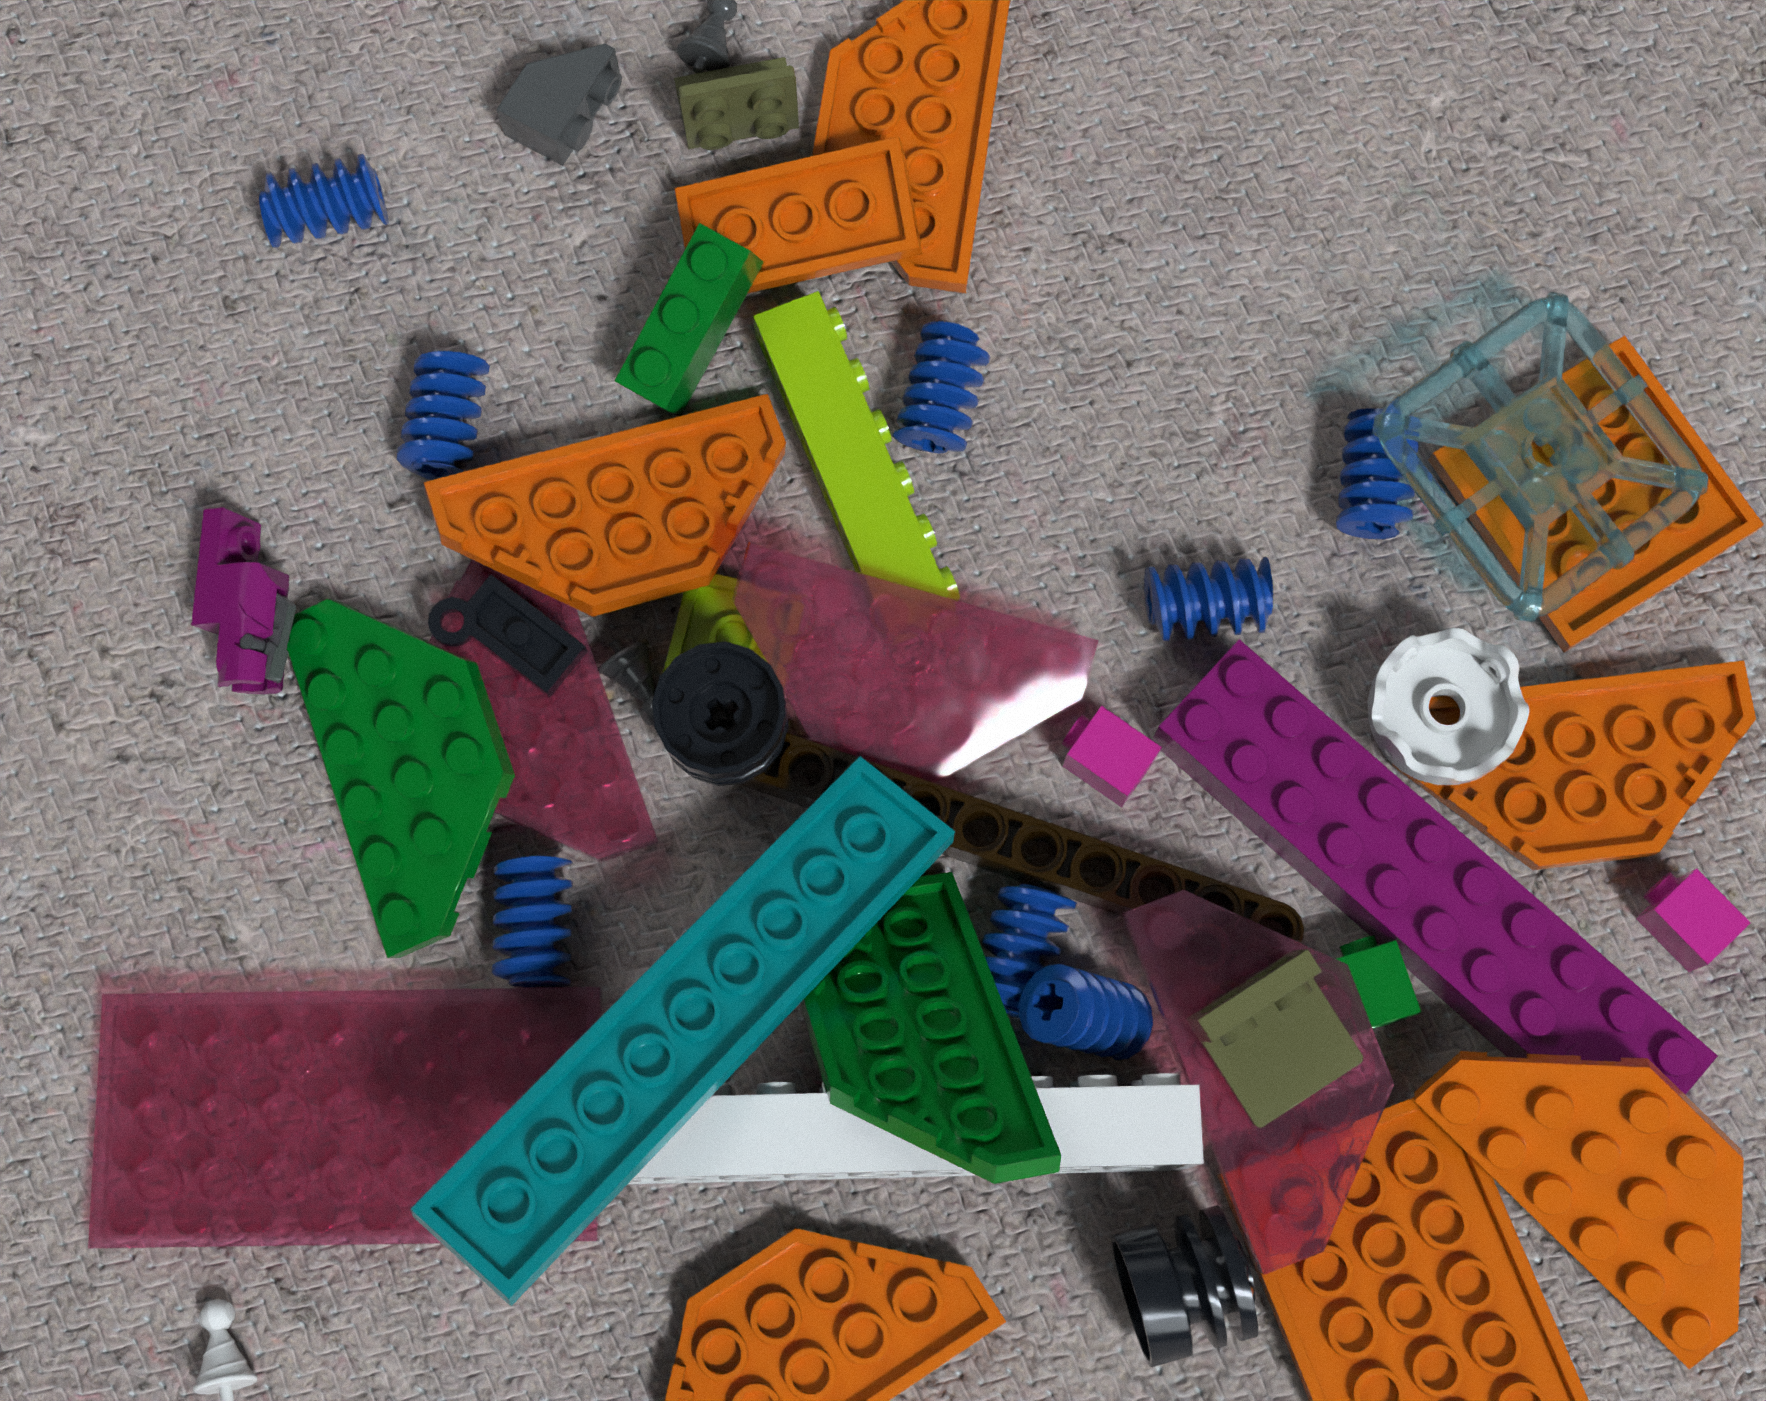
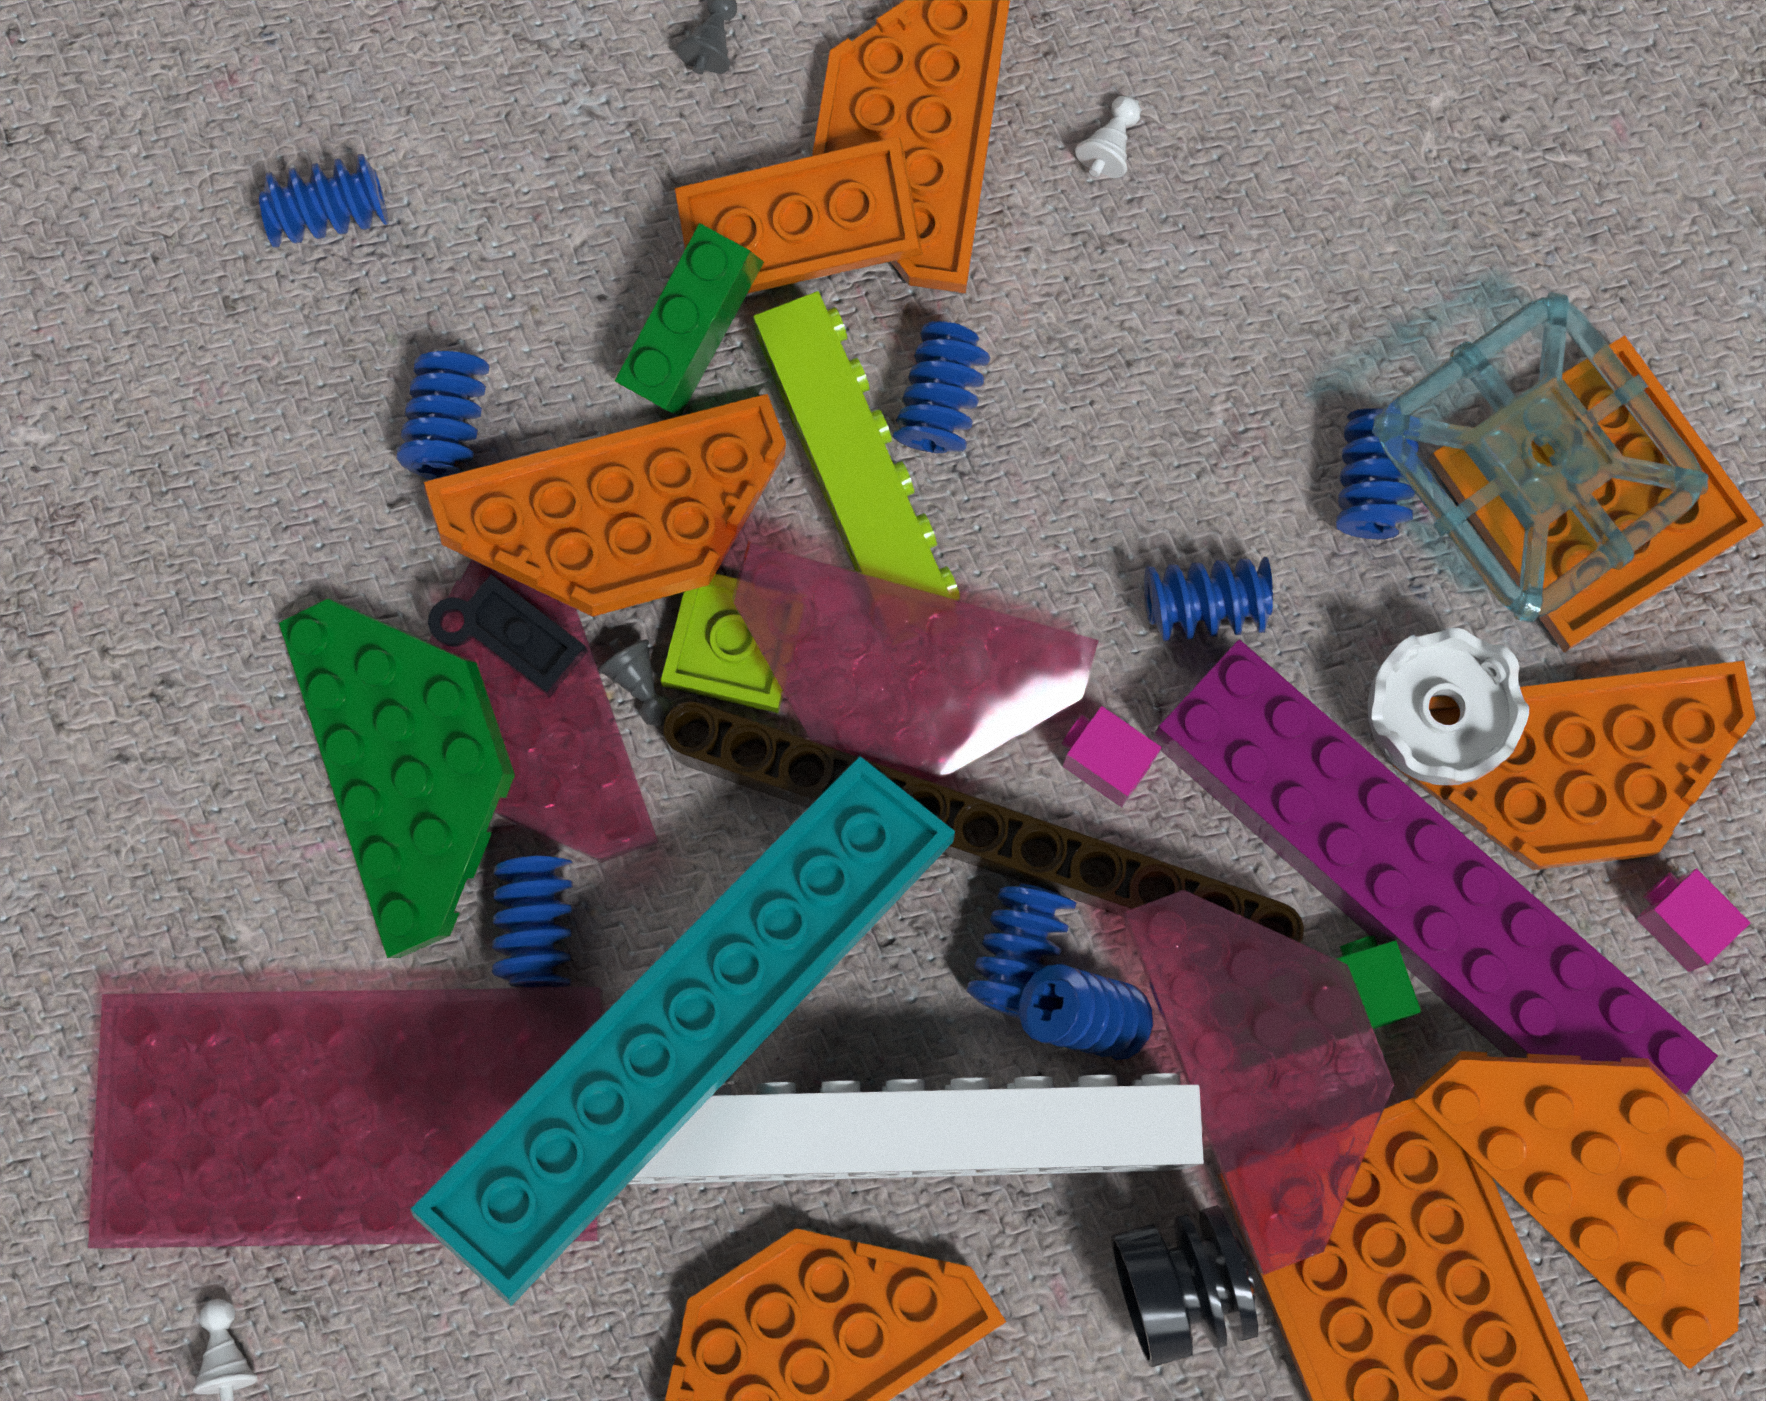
magenta plate [191,507,296,695] -> none
dark grey slope [497,44,622,166] -> none
black wheel [652,642,789,786] -> none
olive bracket [674,57,799,150] -> none
green plate [800,872,1061,1184] -> none
olive bracket [1186,949,1363,1128] -> none
none -> white piece [1075,96,1142,179]

